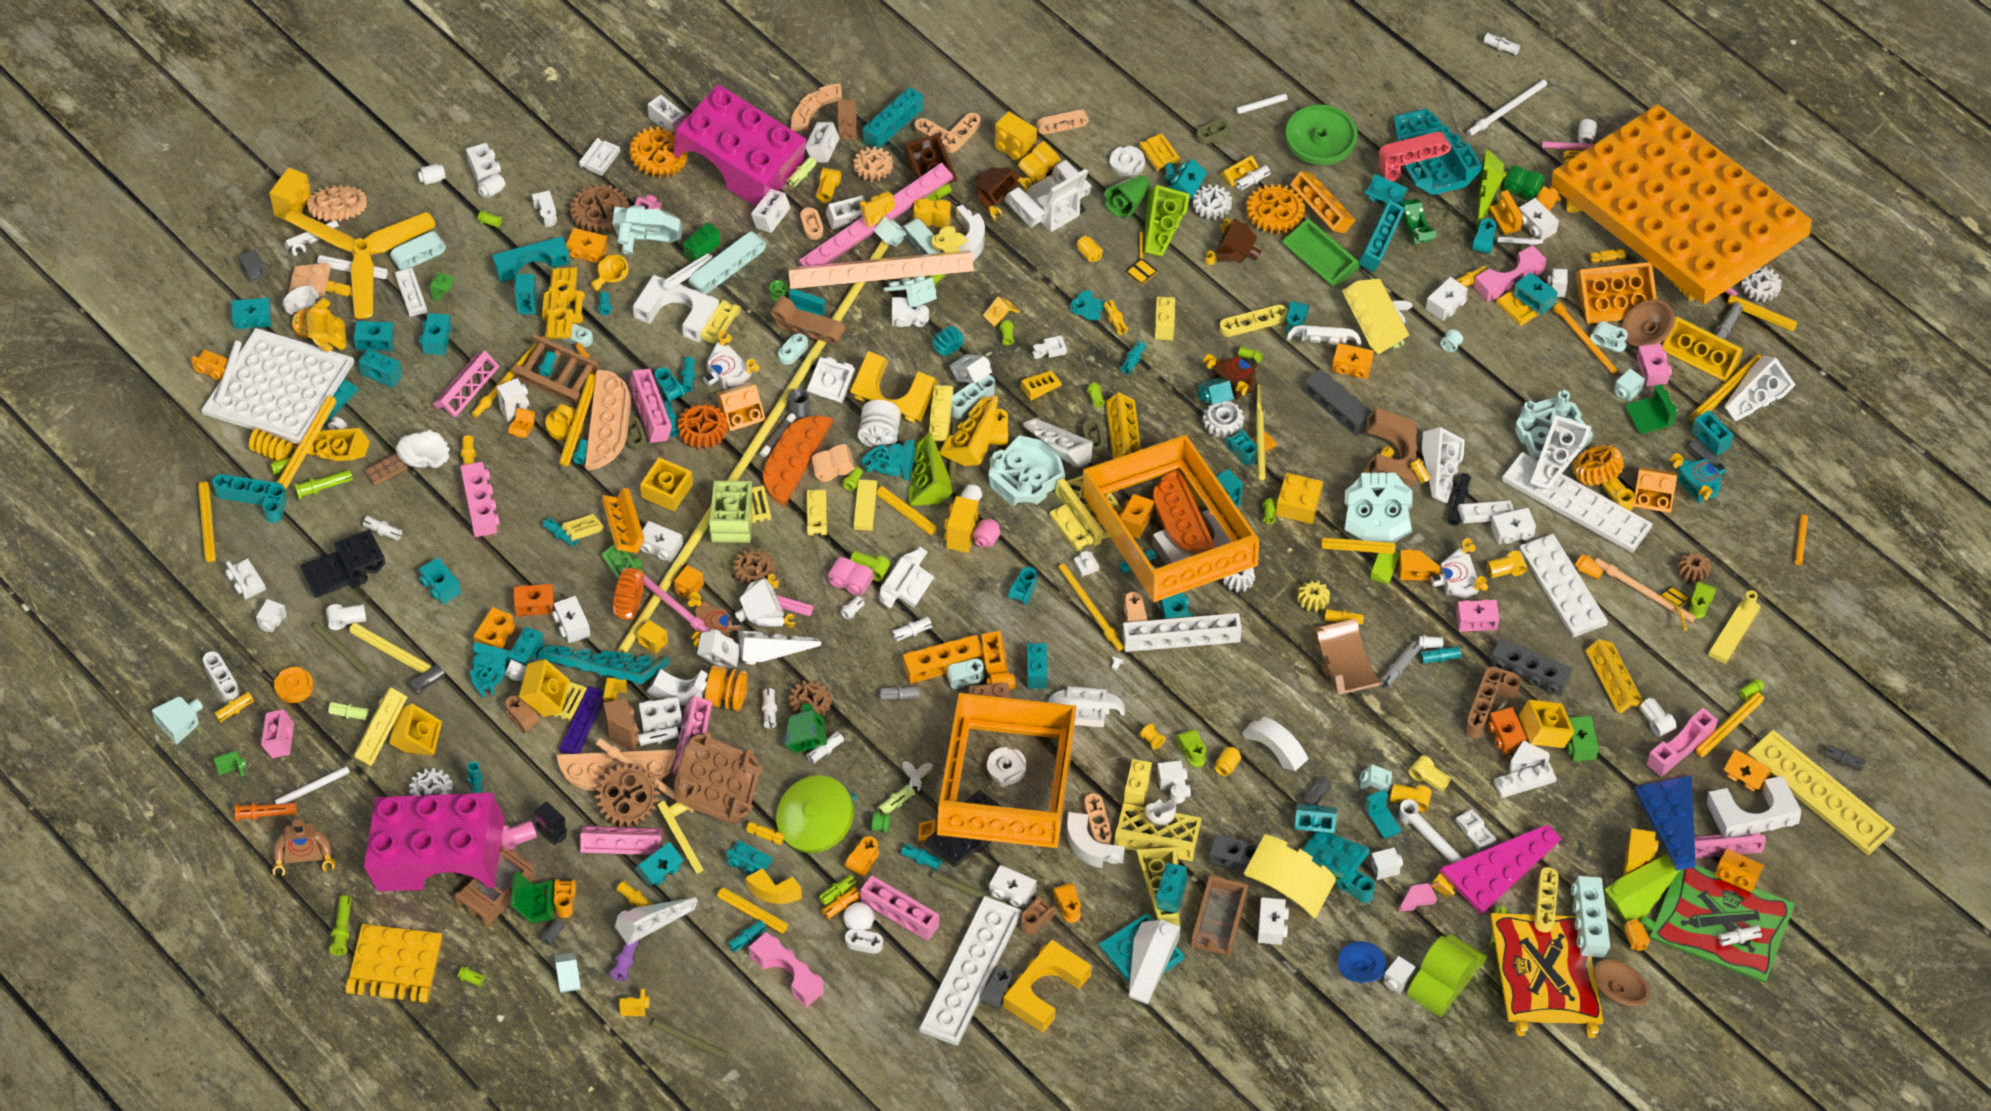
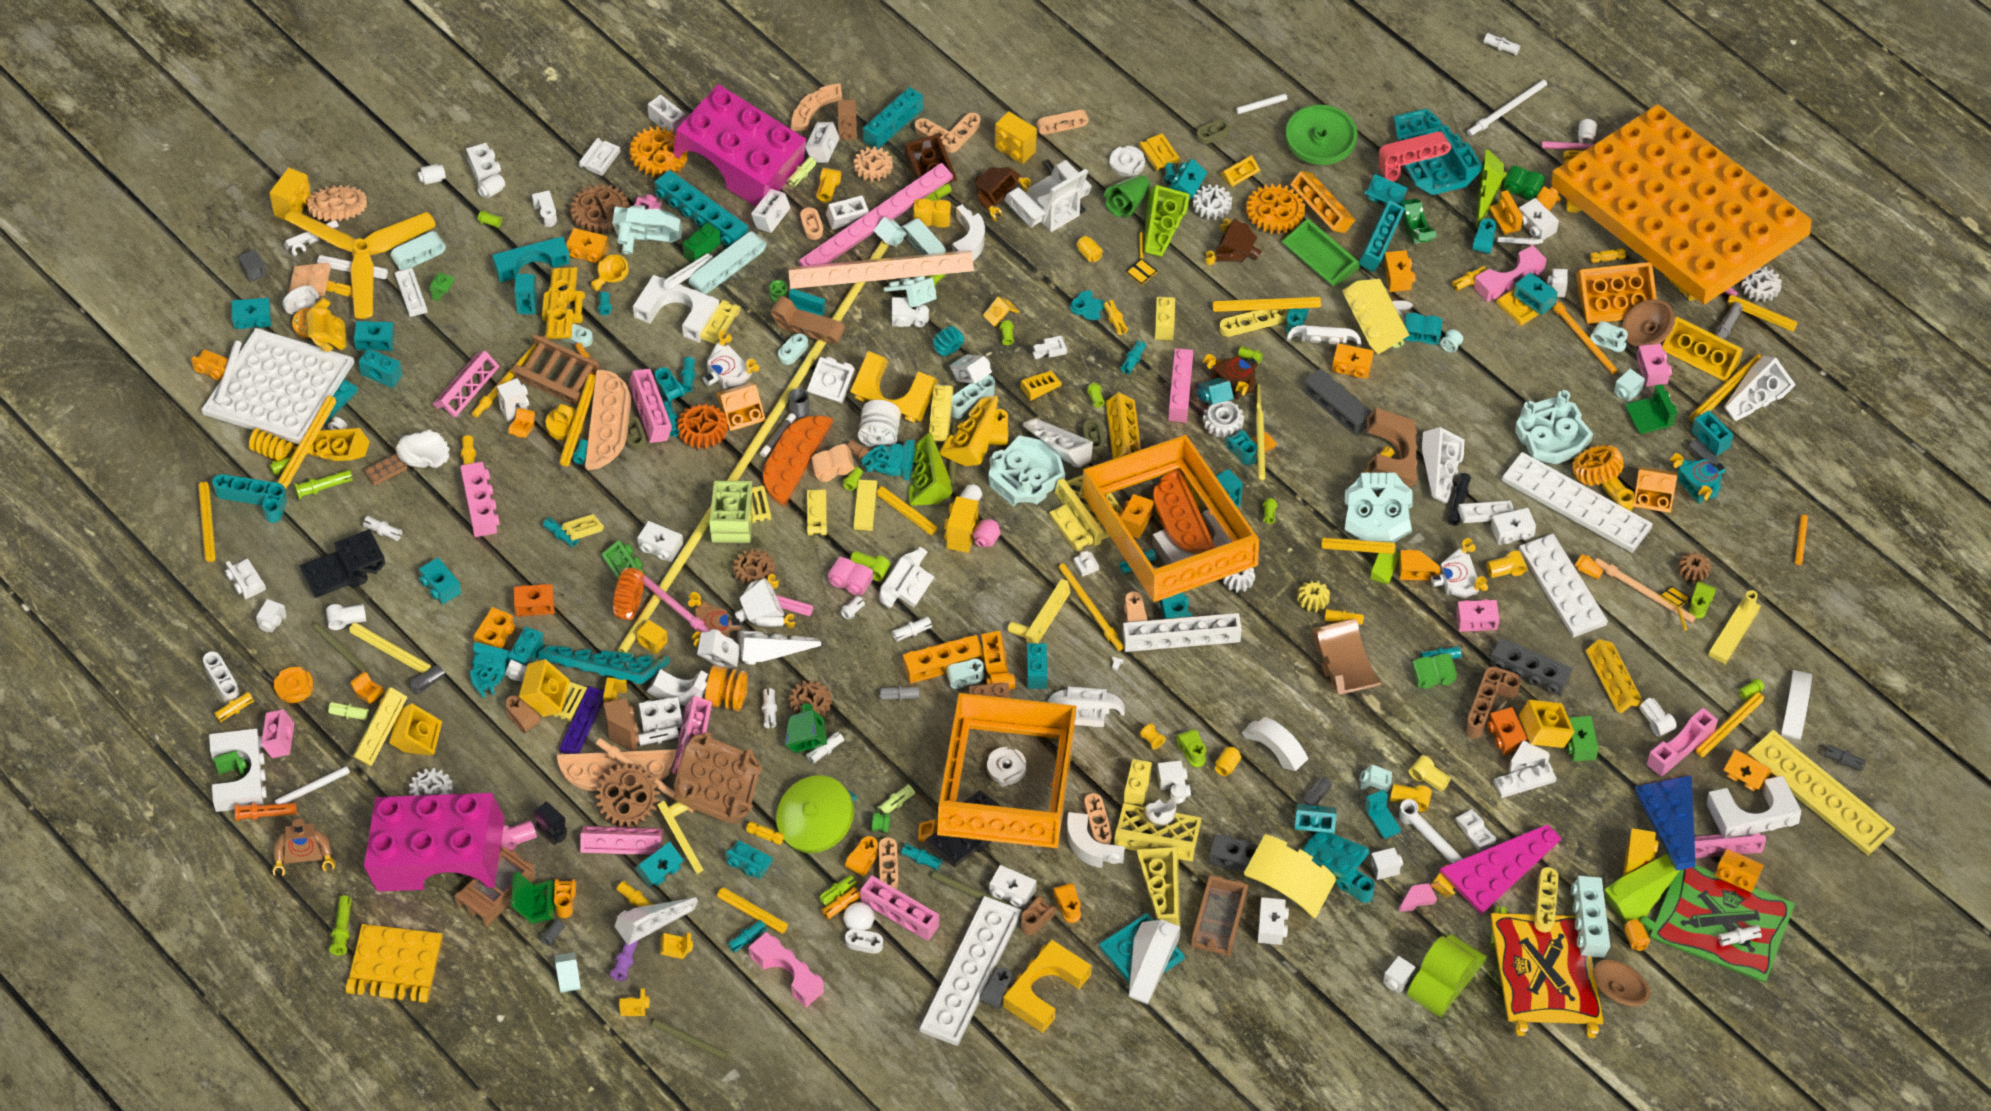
light aqua torso [152,697,203,745] -> none
teal brick [419,313,452,355] -> none
lime pin [458,966,486,987] -> none
teal pin [467,761,483,793] -> none
teal pin [538,351,557,376] -> none
white brick [552,596,590,644] -> none
light orange fence [601,488,645,553] -> none
yellow brick [640,457,693,512] -> none
light orange brick [674,565,704,600] -> none
yellow brick [746,868,802,904] -> none
yellow wing [859,191,895,228] -> none
white piece [902,762,933,791] -> none
light yellow plate [931,226,968,252] -> none
teal piece [1008,567,1037,606] -> none
yellow brick [1018,141,1061,184] -> none
teal brick [1156,863,1188,913] -> none
white pin [1235,165,1271,191] -> none
yellow brick [1276,473,1323,524] -> none
blue hat [1338,941,1386,984] -> none
light grey pin [1380,641,1421,688] -> none
yellow pin [1410,458,1431,484] -> none
white pin [1418,634,1443,650] -> none
white brick [1426,277,1468,321] -> none
white wedge [1530,415,1591,490] -> none
none -> white arch [209,729,267,812]
none -> light orange bracket [350,672,385,704]
none -> teal brick [654,170,749,247]
none -> yellow bracket [660,932,693,959]
none -> medium nougat pin [847,440,870,461]
none -> light nougat beam [879,837,898,890]
none -> light yellow piece [1008,579,1070,643]
none -> bright pink brick [1168,348,1193,423]
none -> yellow axle [1213,297,1322,312]
none -> light orange brick [1383,250,1415,292]
none -> teal brick [1404,313,1443,345]
none -> bright green brick [1412,654,1457,689]
none -> white slope [1781,670,1812,740]

